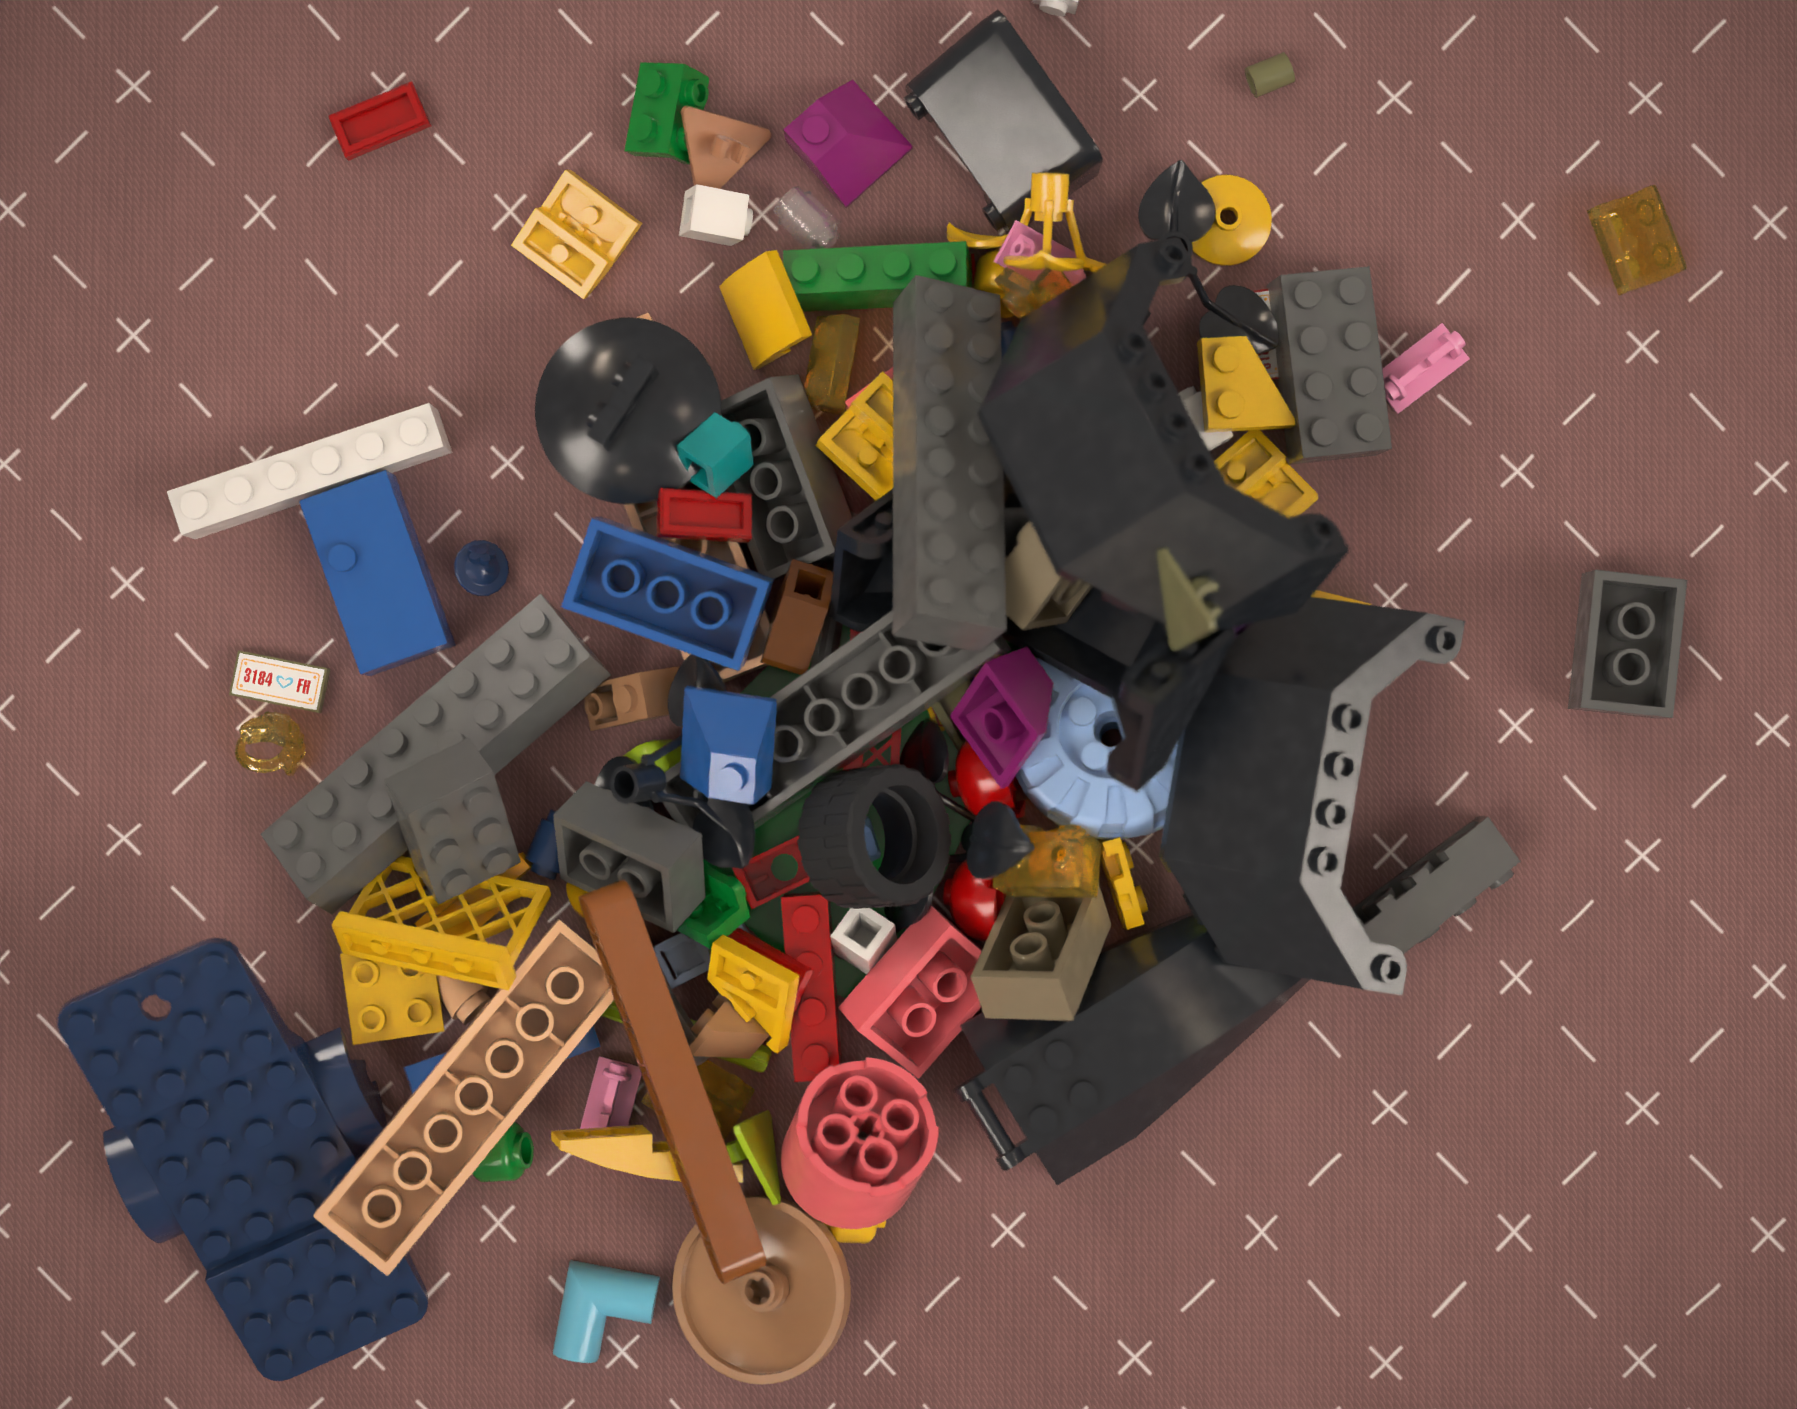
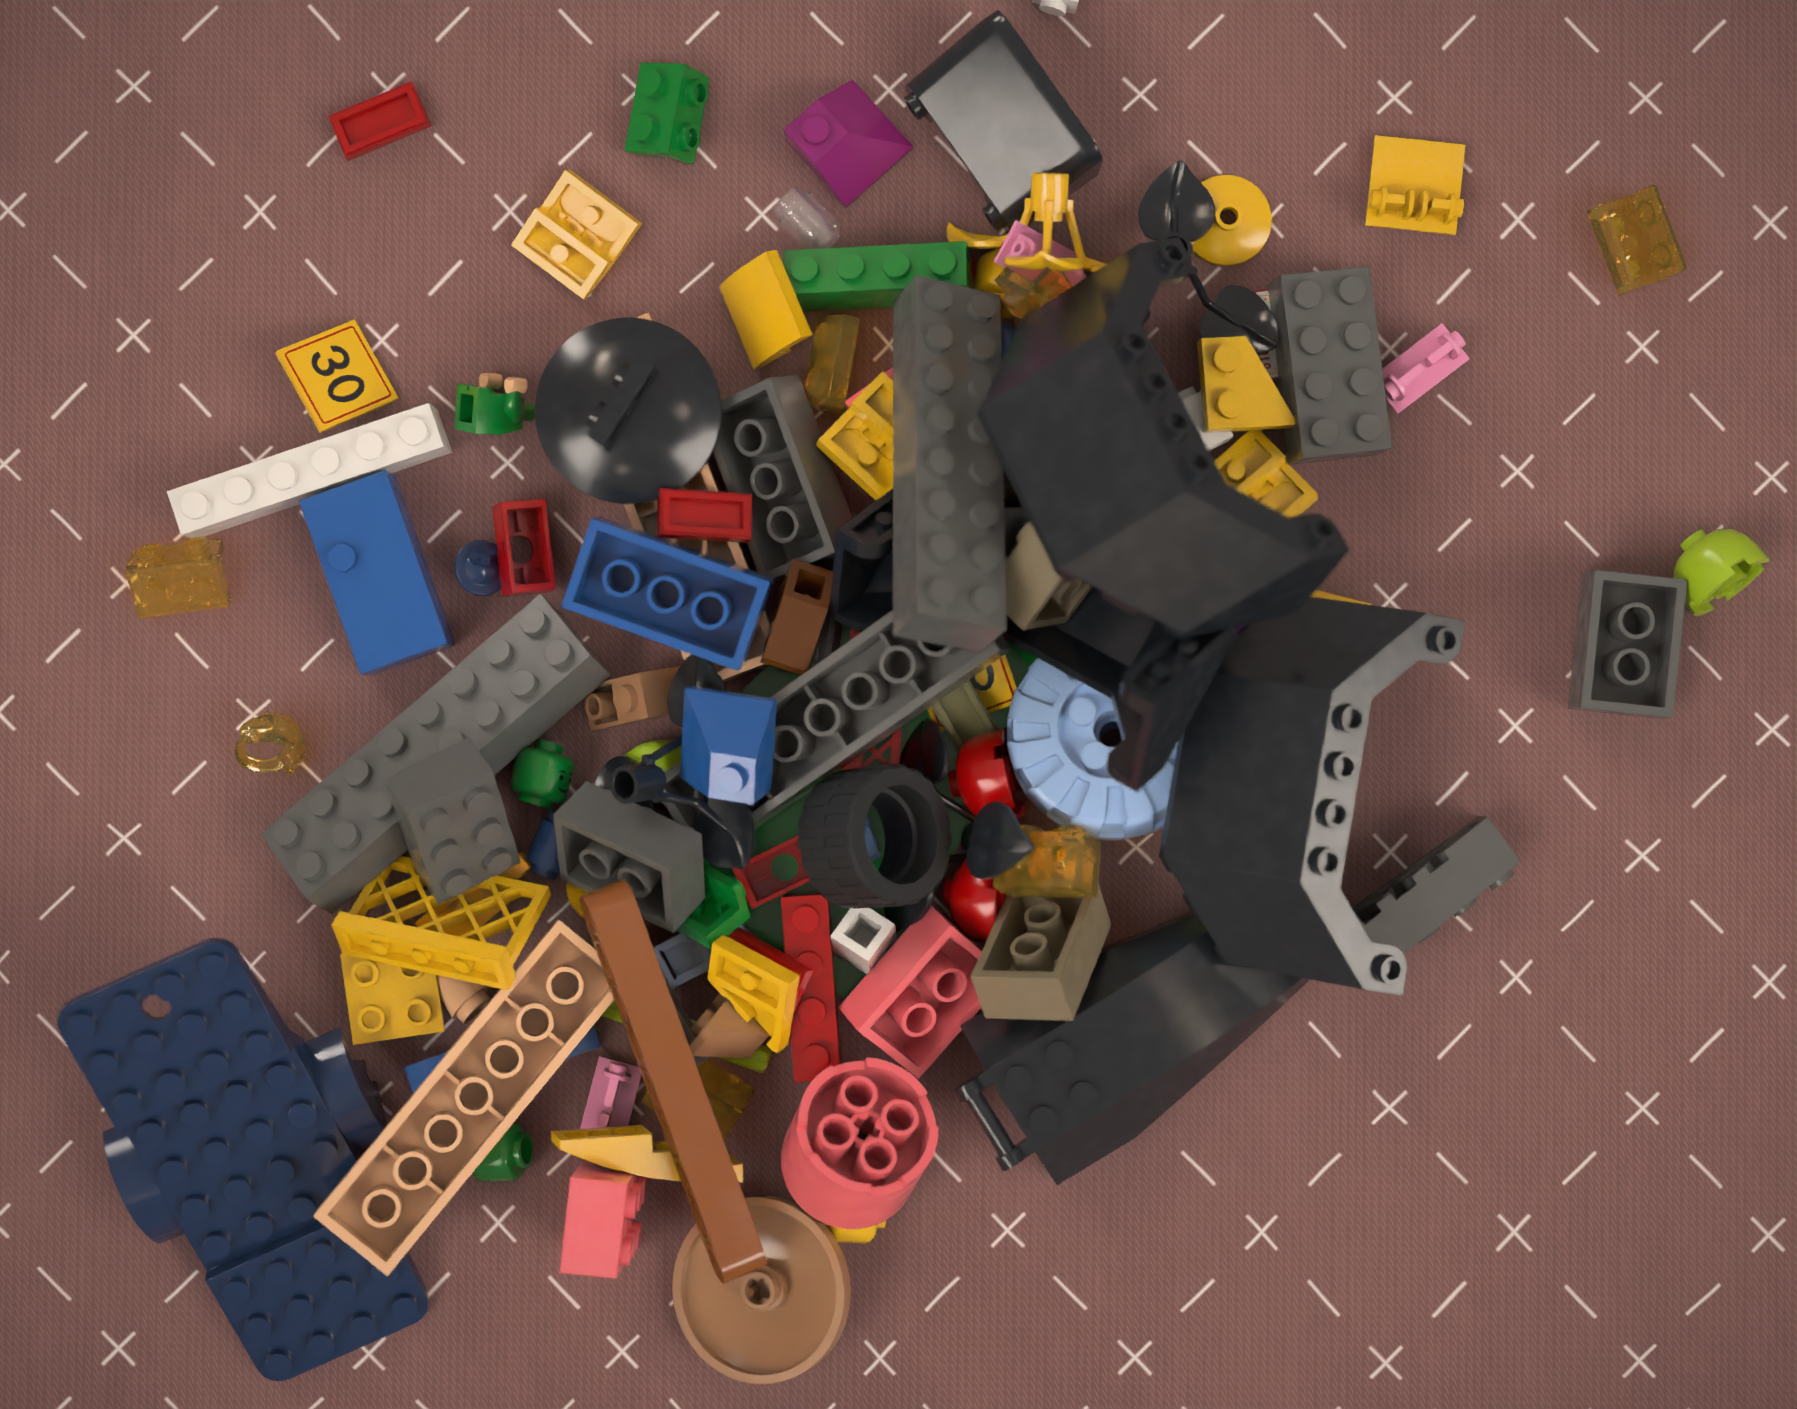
white tile [229,650,330,713] -> none
medium azure brick [553,1260,660,1363] -> none
teal brick [677,412,754,498] -> none
white brick [679,184,753,246] -> none
nougat piece [681,106,771,189] -> none
lime piece [725,1110,781,1205] -> none
magenta slope [950,647,1054,789] -> none
yellow wing [1094,837,1148,930] -> none
olive piece [1157,548,1221,651] -> none
olive hinge [1245,52,1295,98] -> none
none -> clear yellow bracket [125,537,231,619]
none -> yellow piece [275,319,399,433]
none -> green piece [454,373,535,435]
none -> red piece [492,499,556,597]
none -> green head [510,739,575,809]
none -> coral brick [560,1160,647,1279]
none -> yellow hinge [1365,135,1465,235]
none -> lime cylinder [1673,529,1770,616]

